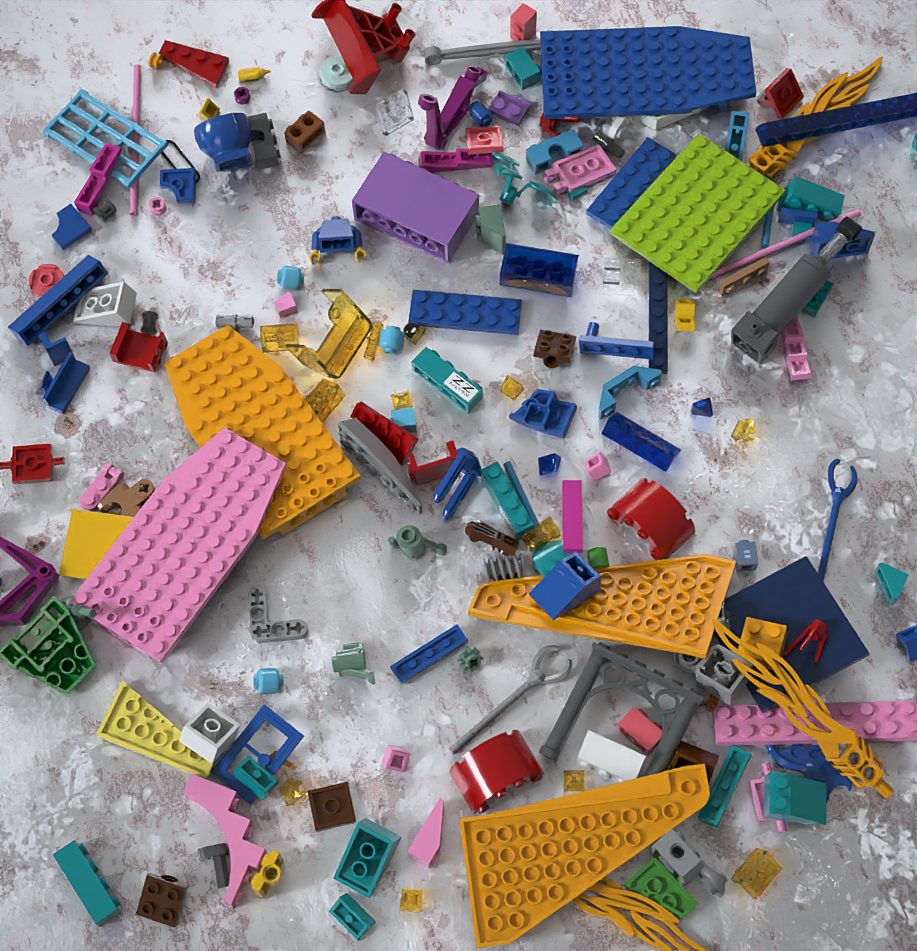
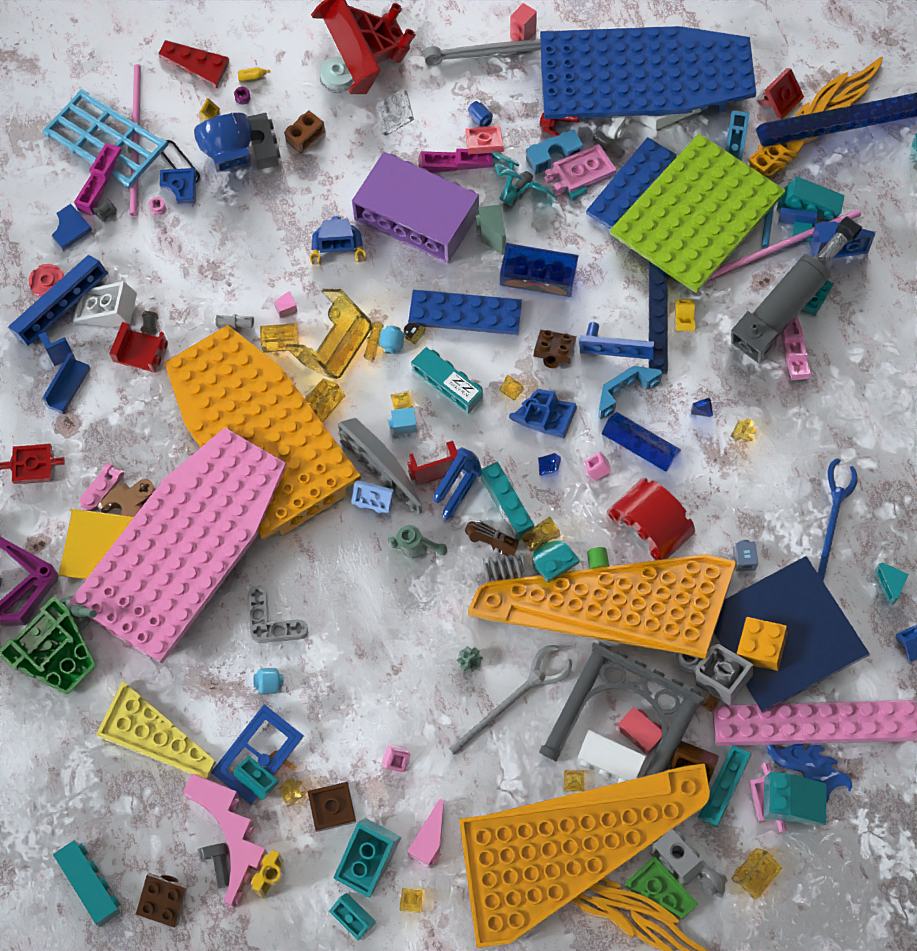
clear blue slope [36,371,53,395] -> none
light orange bush [149,52,163,70] -> none
white brick [179,702,240,764] -> none
medium azure head [277,265,304,290] -> none
sand green piece [331,642,375,684] -> none
red wing [350,401,419,466] -> none
blue plate [390,624,468,684] -> none
magenta piece [418,66,488,150] -> none
red cylinder [449,730,544,814] -> none
medium lavender plate [488,90,531,126] -> none
dark azure piece [503,461,541,531] -> none
teal brick [505,46,542,90] -> none
blue slope [529,551,601,620] -> none
dark pink slope [562,480,583,553] -> none
clear plate [602,257,642,296] -> none
light orange piece [712,618,894,799] -> none
medium nougat plate [717,257,770,296] -> none
dark grey plate [717,601,731,639] -> none
red plant [782,619,828,663] -> none
none -> light blue bracket [351,480,394,513]
none -> dark grey pin [514,171,533,194]

